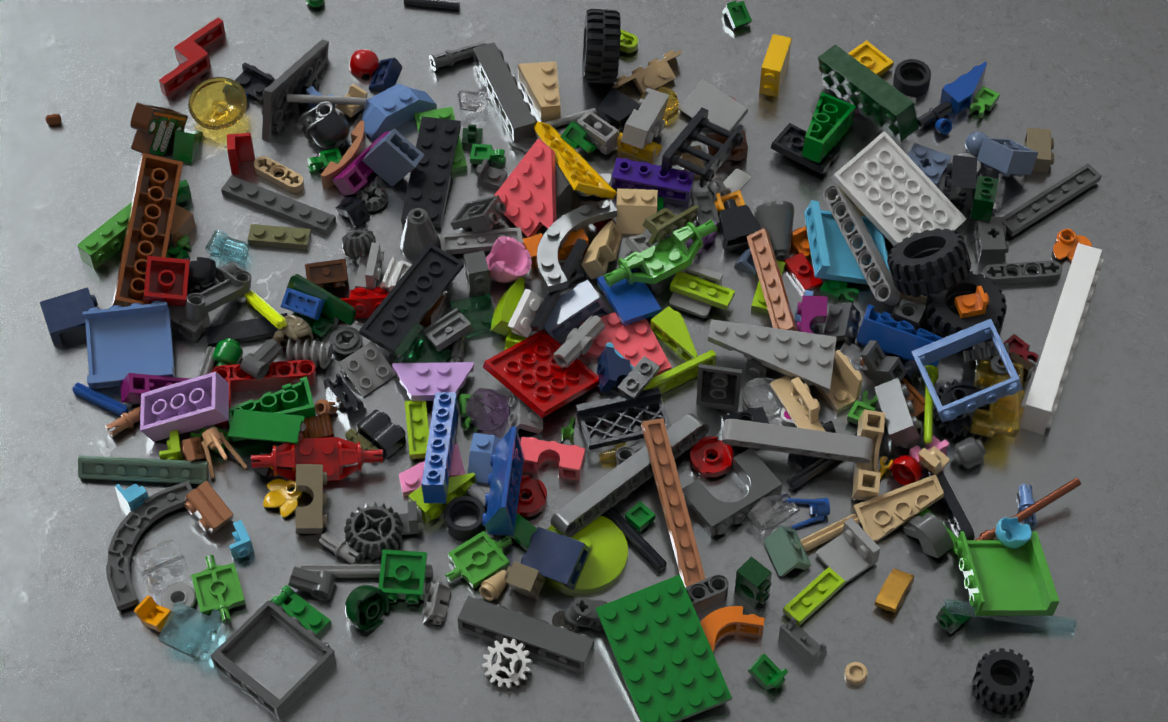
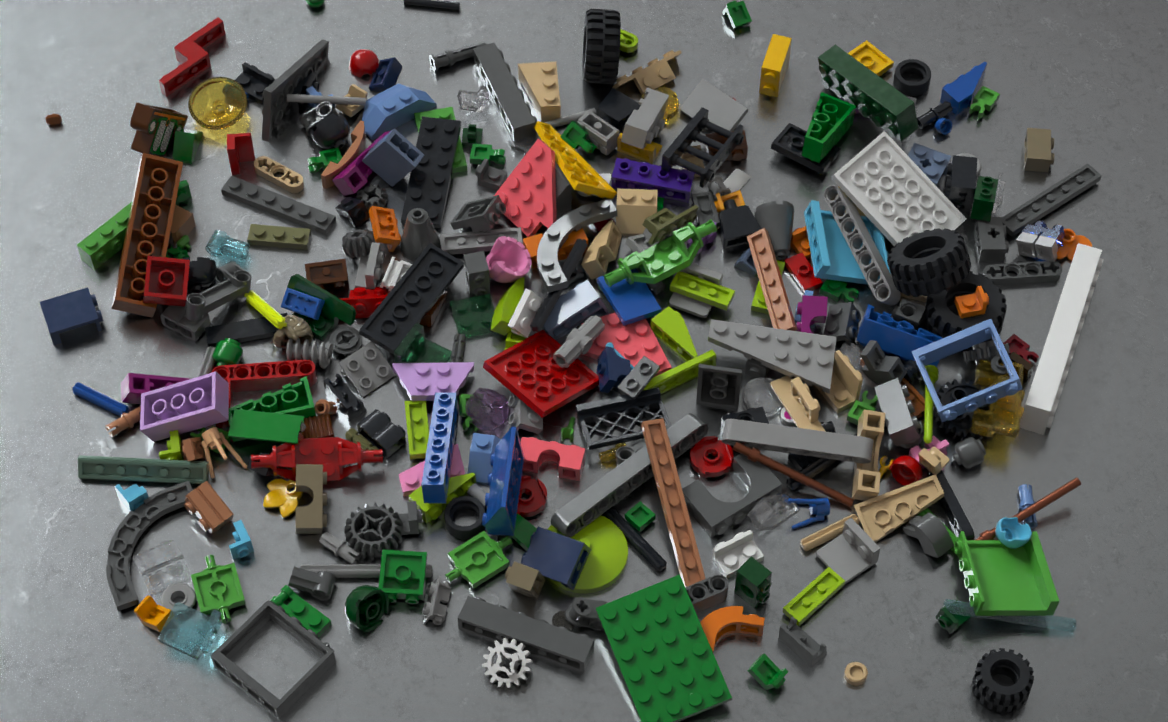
medium blue panel [83,301,175,389] -> none
dark grey piece [240,339,282,380] -> none
dark grey plate [422,308,473,351] -> none
tan cone [479,570,507,601] -> none
sand green panel [764,526,812,577] -> none
pearl gold slope [874,568,915,613] -> none
sand blue brick [965,132,1039,177] -> none
none -> orange bracket [369,206,401,252]
none -> white bracket [712,530,764,579]
none -> copper bar [733,441,854,507]
none -> light grey hips [1016,221,1065,262]

